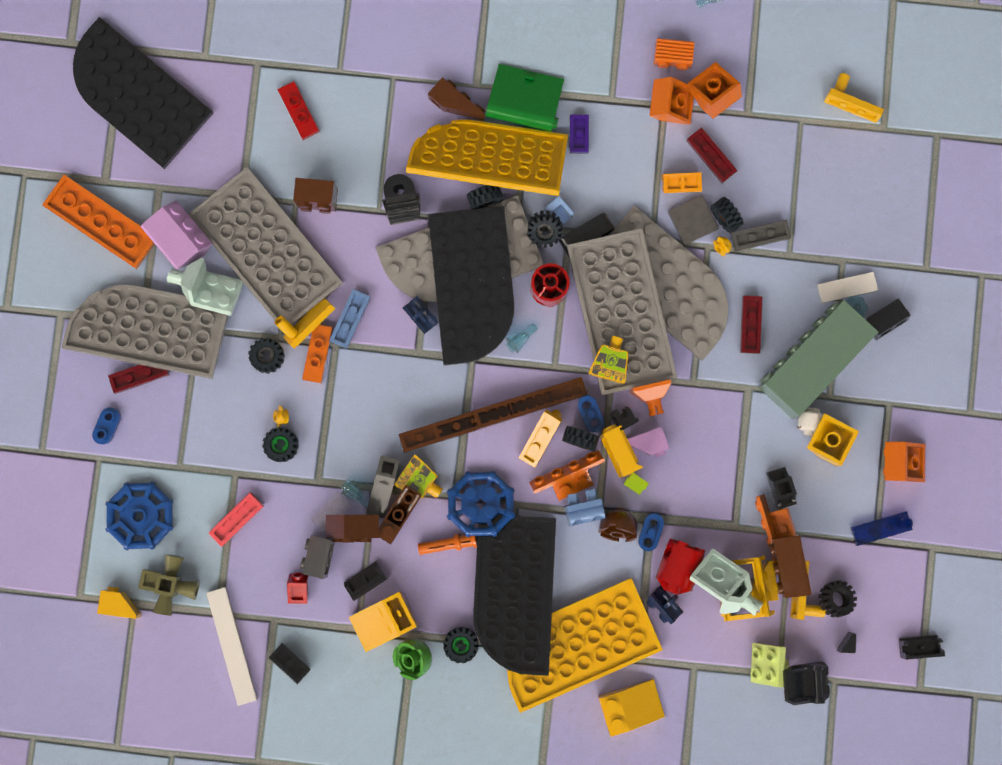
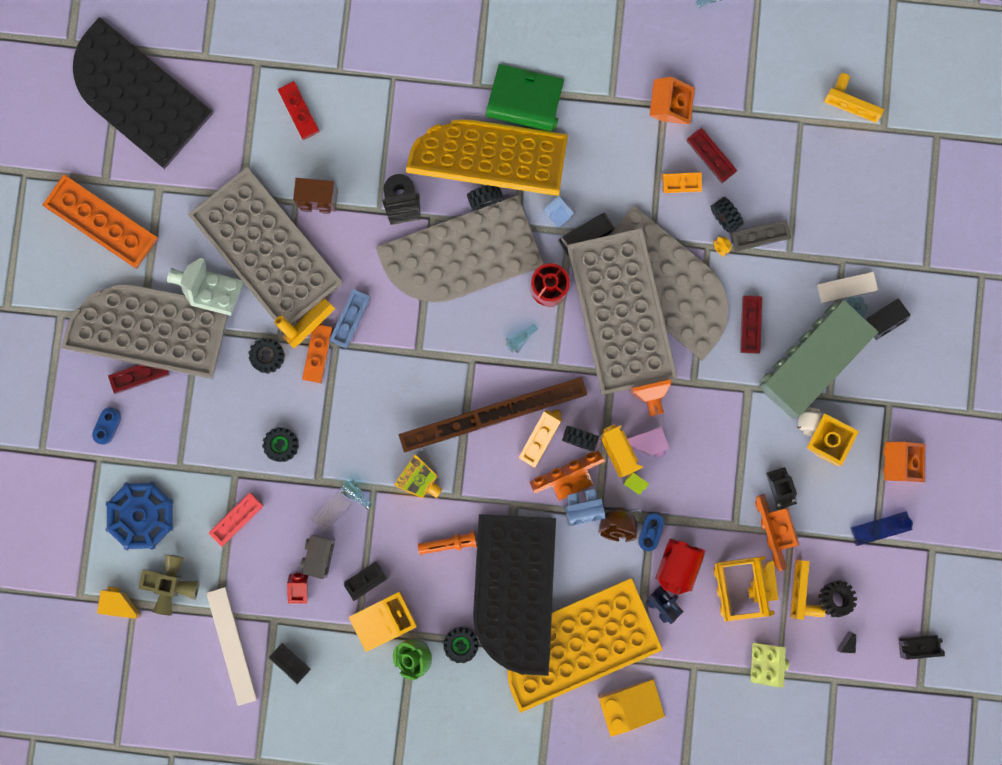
lavender slope [141,201,213,270] -> none
yellow plate [273,405,289,427] -> none
reddish brown piece [326,515,379,543] -> none
dark grey slope [366,456,400,518] -> none
reddish brown slope [379,485,422,545] -> none
dark blue hips [402,296,439,334] -> none
reddish brown slope [428,77,485,121] -> none
black plate [428,206,514,366] -> none
blue plate [446,470,515,537] -> none
black bush [528,210,562,248] -> none
dark purple plate [569,115,589,154] -> none
blue plate [577,395,604,433] -> none
torso [588,336,628,384] -> none
black hinge [609,406,639,431] -> none
orange brick [653,38,695,70] -> none
flat silver tile [668,195,719,246] -> none
orange slope [687,62,742,119] -> none
light aqua plate [690,549,763,616] -> none
reddish brown slope [769,535,812,598] -> none
black shield [783,661,830,706] -> none

